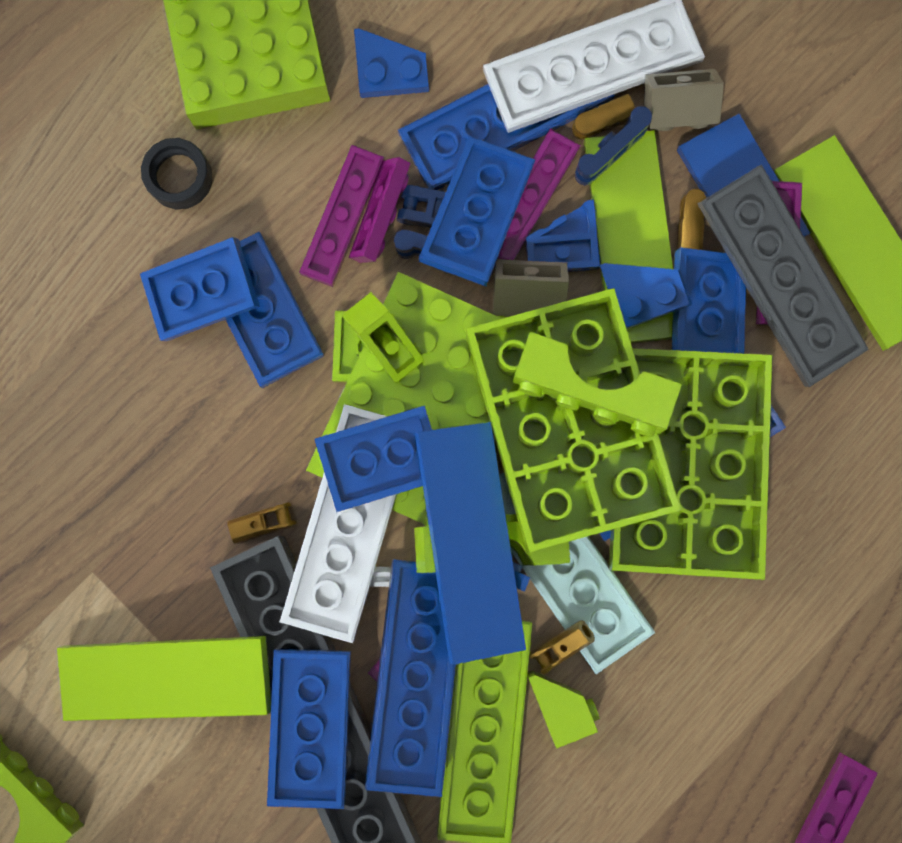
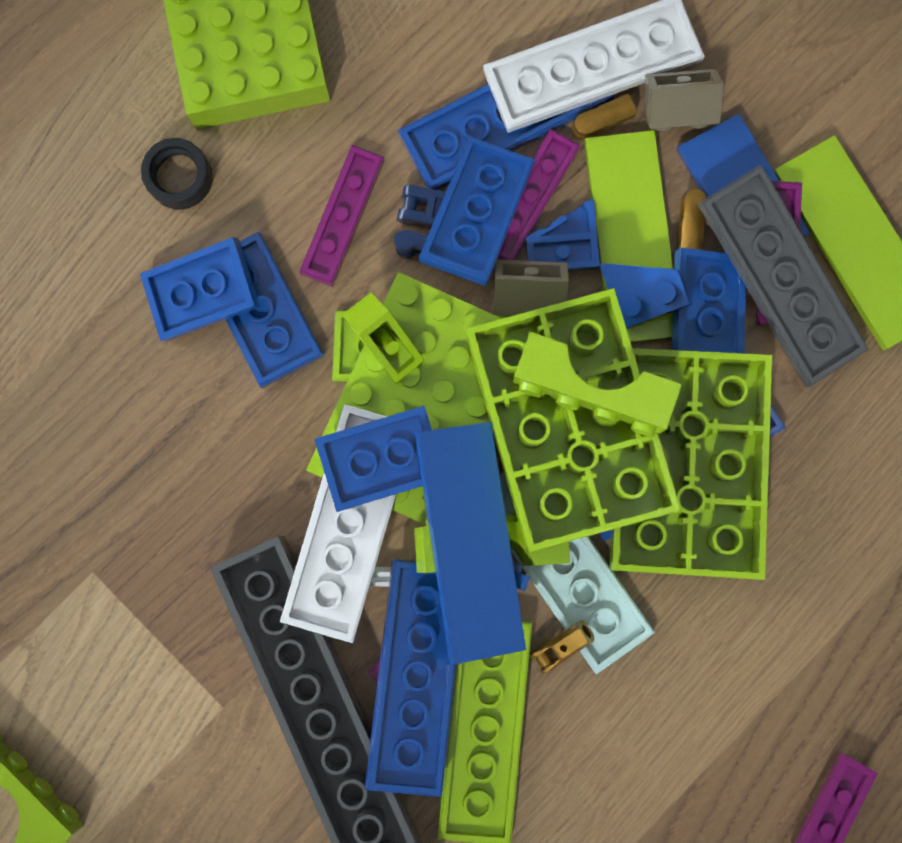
lime tile [57,636,271,721] -> none
pearl gold bar [227,502,297,544] -> none
blue tile [267,649,351,809] -> none
magenta plate [349,157,411,263] -> none
blue wing [354,28,429,98] -> none
lime slope [527,671,600,749] -> none
dark blue plate [575,106,652,186] -> none

